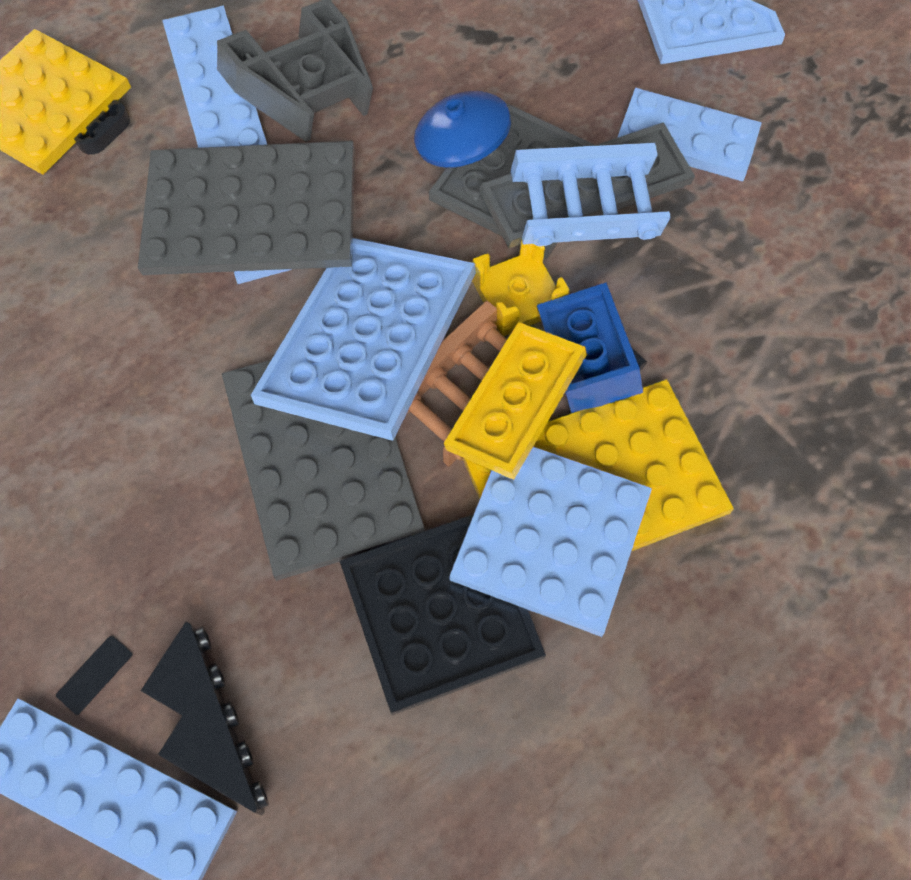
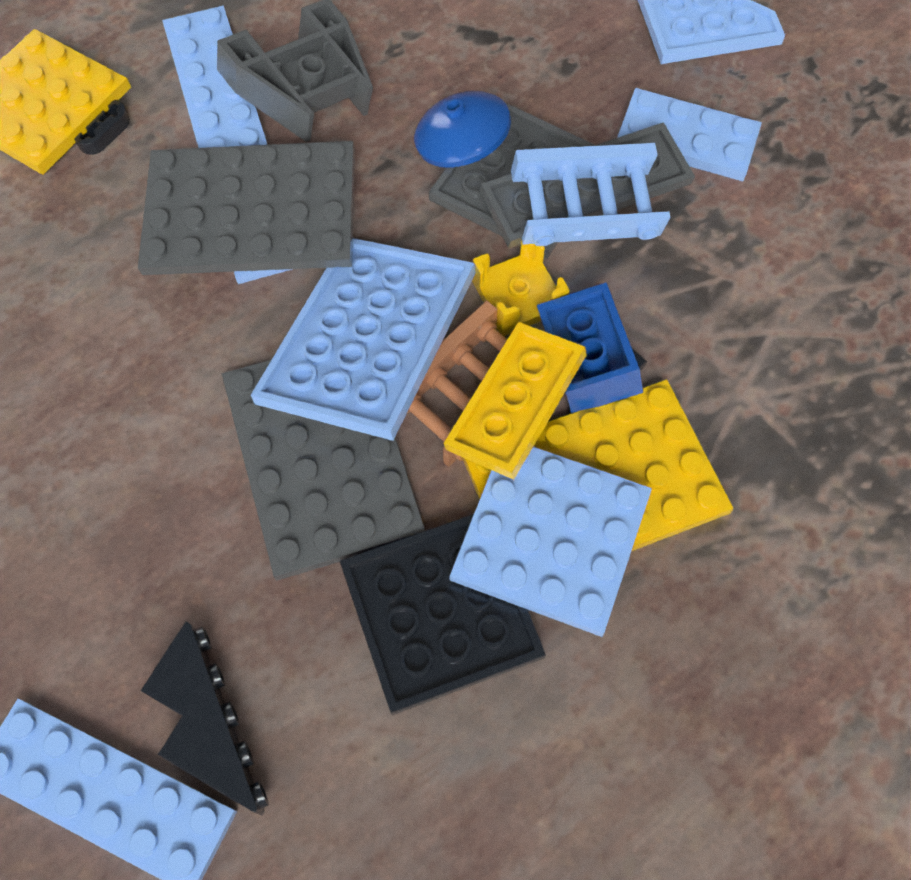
black sticker [56,636,133,715] -> none

